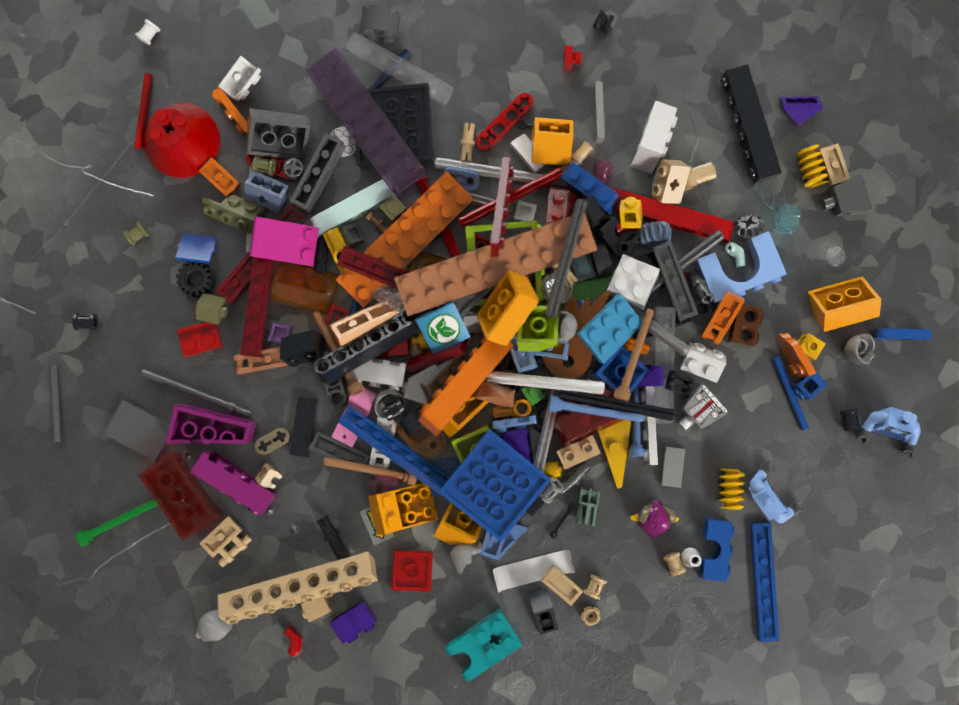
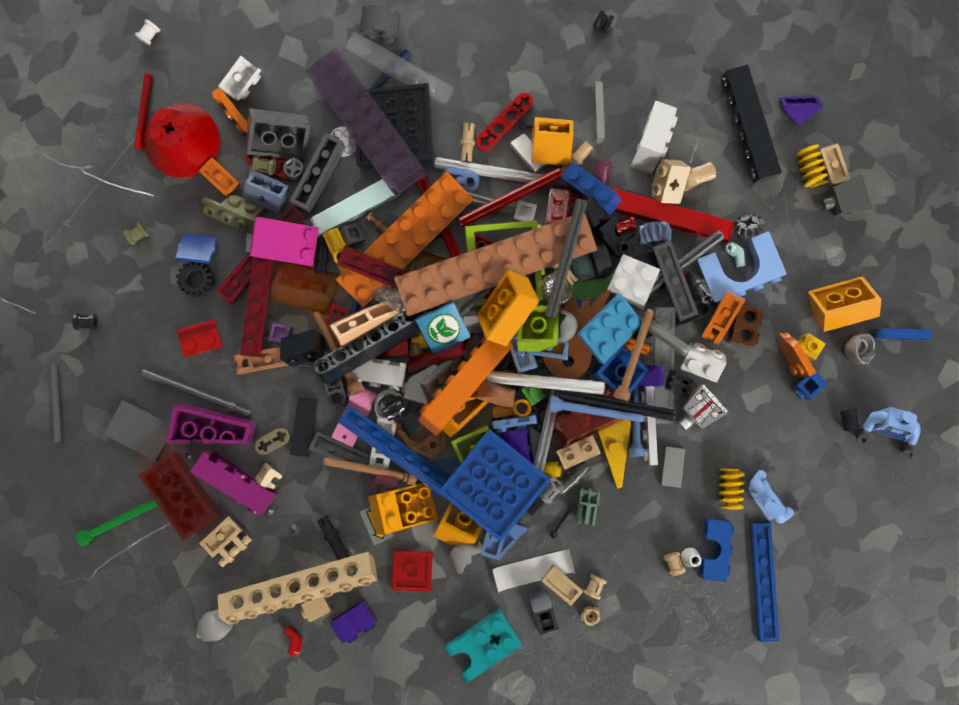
olive brick [196,293,228,325] -> none
olive brick [379,194,407,224] -> none
plate [490,157,514,257] -> none
red tile [563,45,582,71] -> none
yellow brick [619,197,643,228] -> none
magenta hair [630,500,679,539] -> none
blue bar [772,356,809,431] -> none
clear light blue brick [773,204,801,235] -> none

